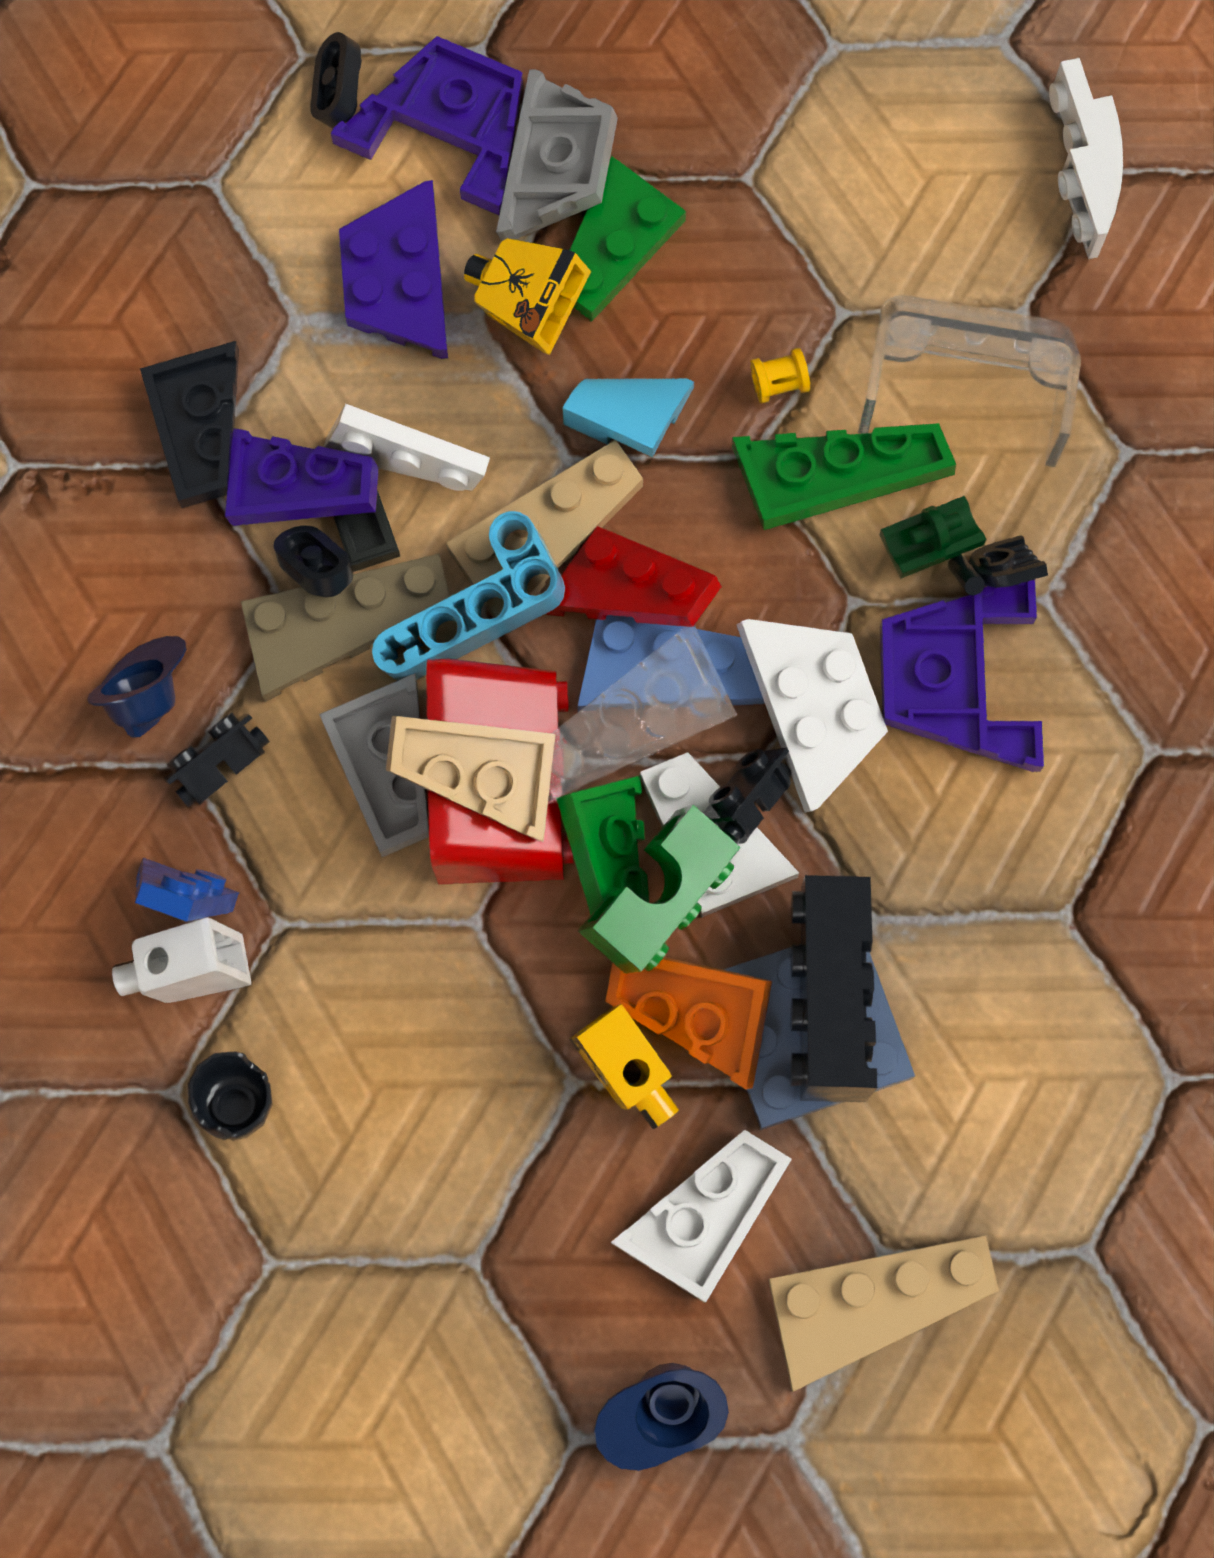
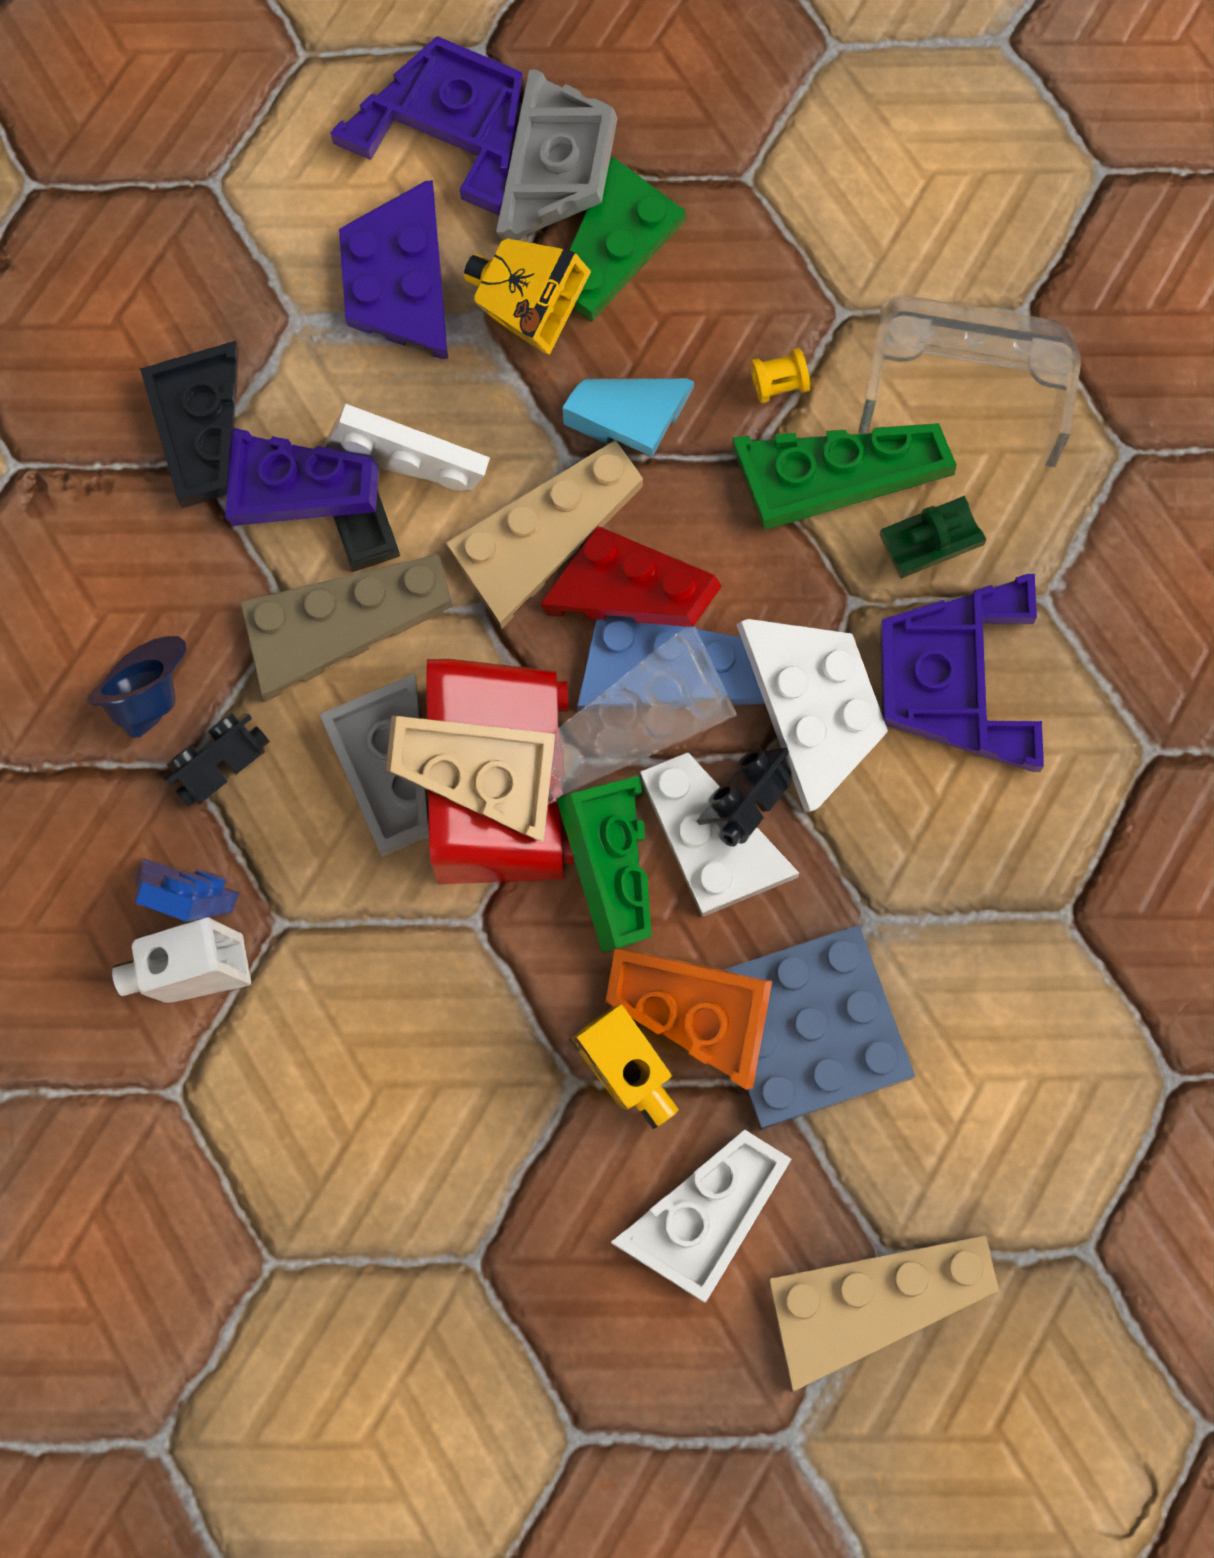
black hair [188,1051,273,1141] -> none
black plate [273,525,353,597] -> none
black plate [310,32,362,128] -> none
medium azure beam [372,511,565,681] -> none
arch [578,804,741,974] -> none
dark blue piece [594,1363,729,1471] -> none
black wedge [790,875,878,1102] -> none
black piece [948,535,1048,595] -> none
white slope [1049,58,1123,259] -> none

